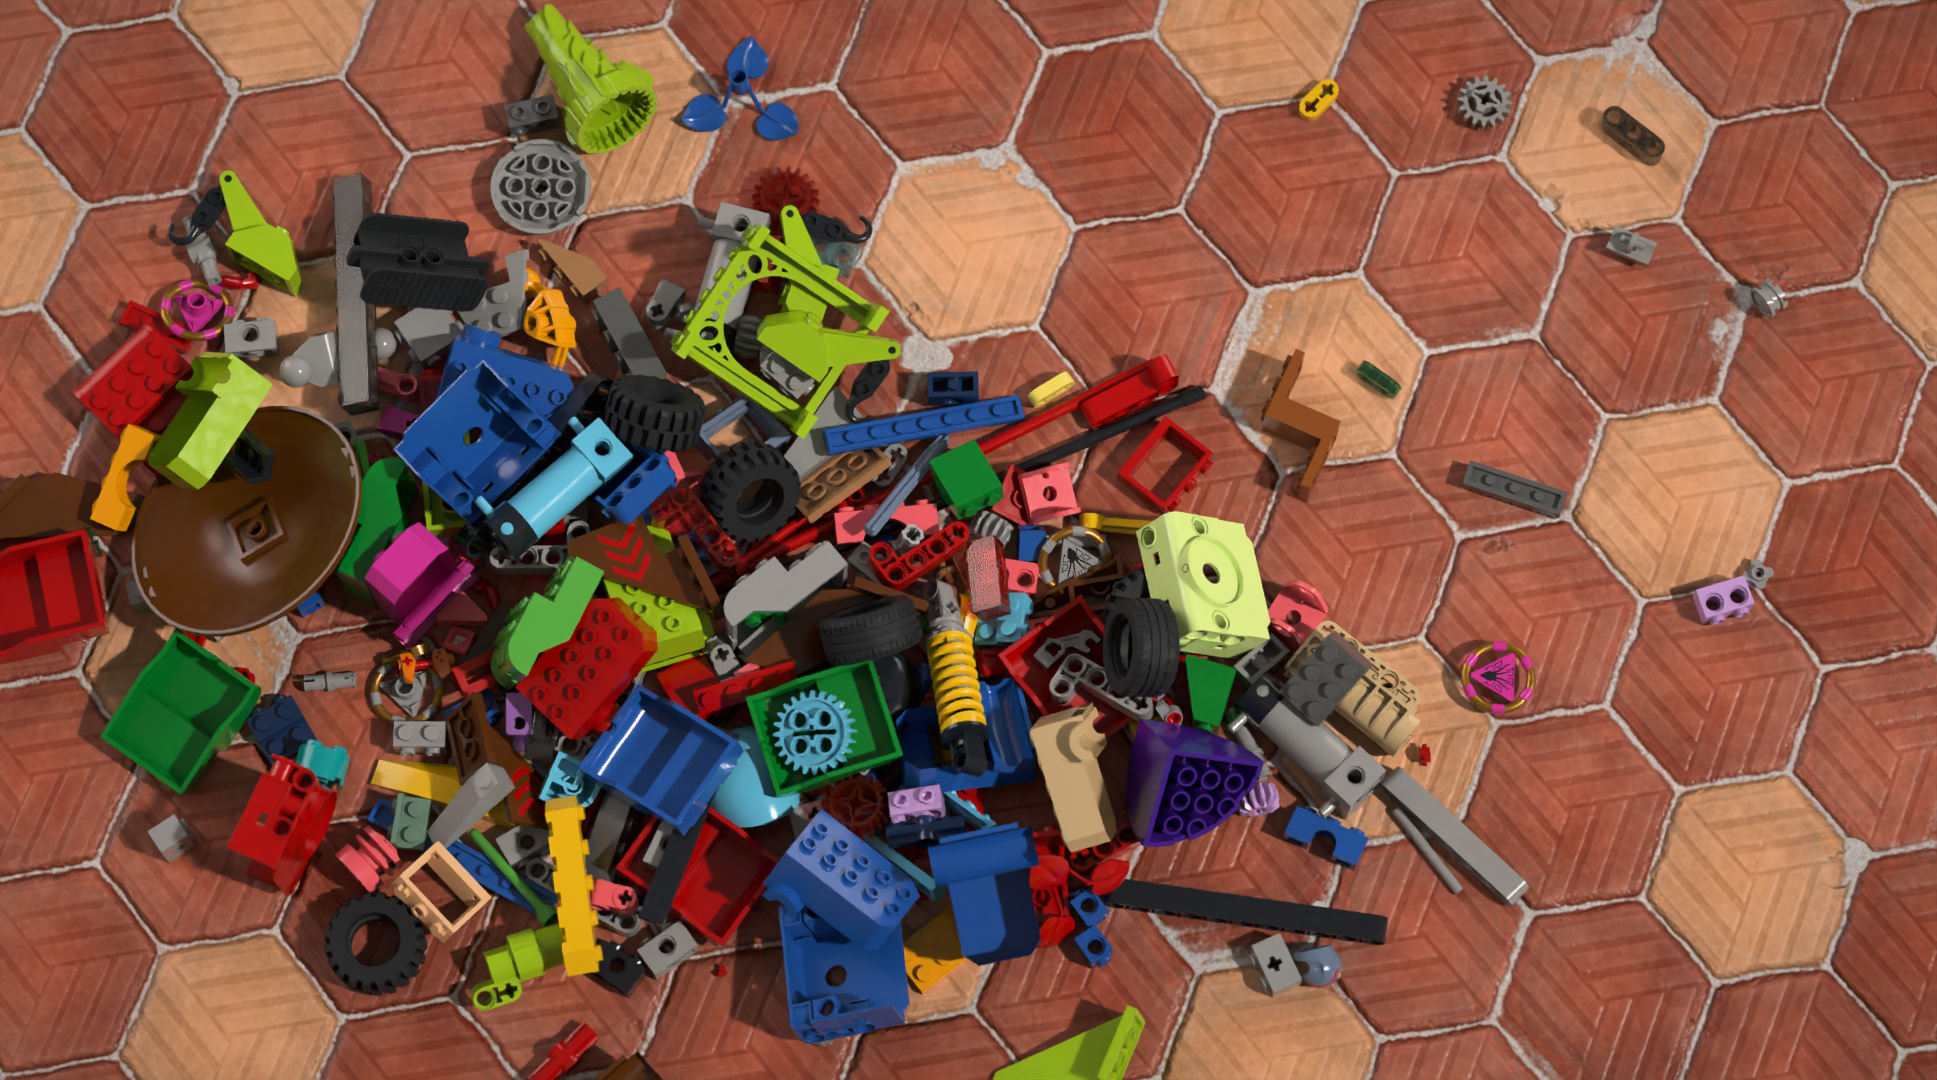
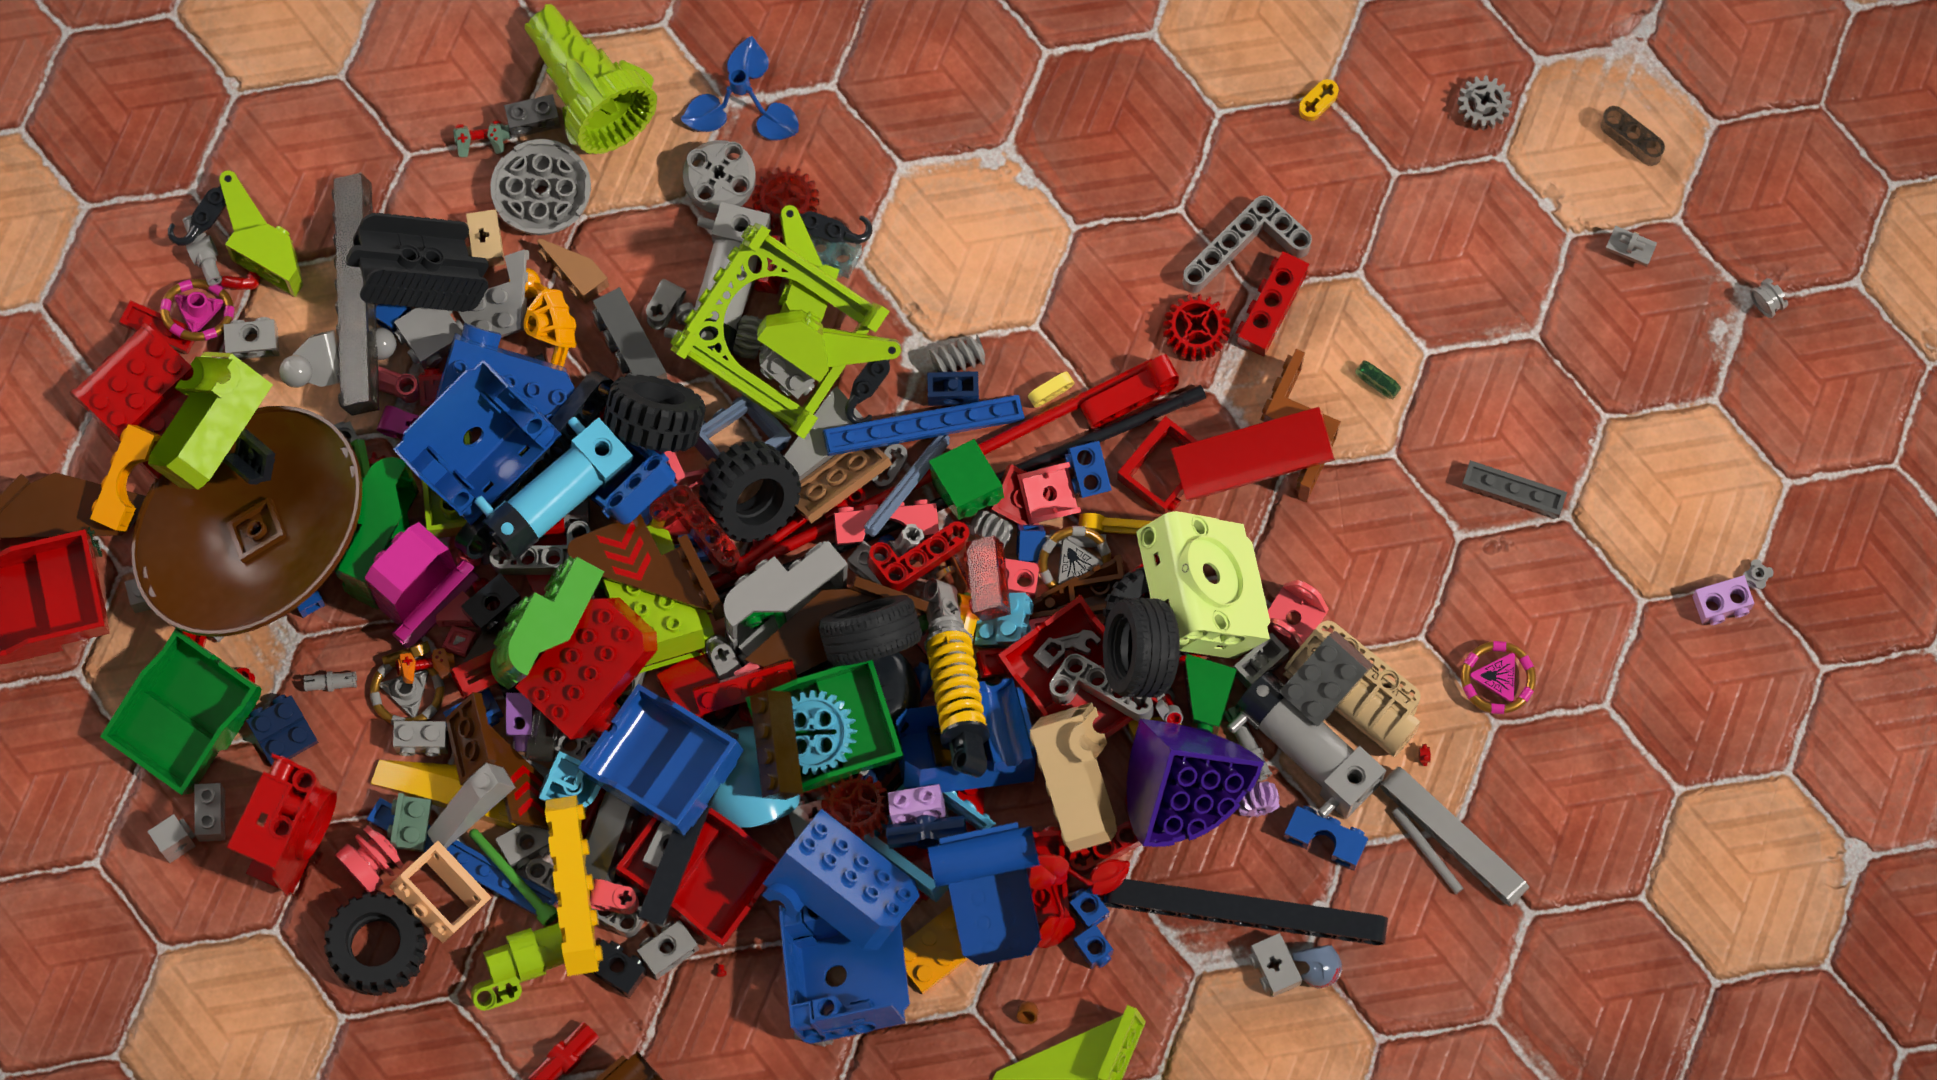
teal brick [295,739,350,790] -> none
none -> light grey brick [194,783,225,842]
none -> blue brick [371,304,412,335]
none -> sand green piece [454,120,510,157]
none -> black brick [461,573,522,635]
none -> tan brick [466,209,505,267]
none -> light grey piece [683,140,756,213]
none -> dark brown brick [750,690,803,800]
none -> light grey piece [929,334,985,372]
none -> dark orange hinge [1017,1001,1038,1024]
none -> blue brick [1065,441,1112,498]
none -> red gear [1162,294,1231,361]
none -> red arch [1171,407,1335,502]
none -> light grey beam [1183,195,1312,293]
none -> red brick [1235,251,1310,357]

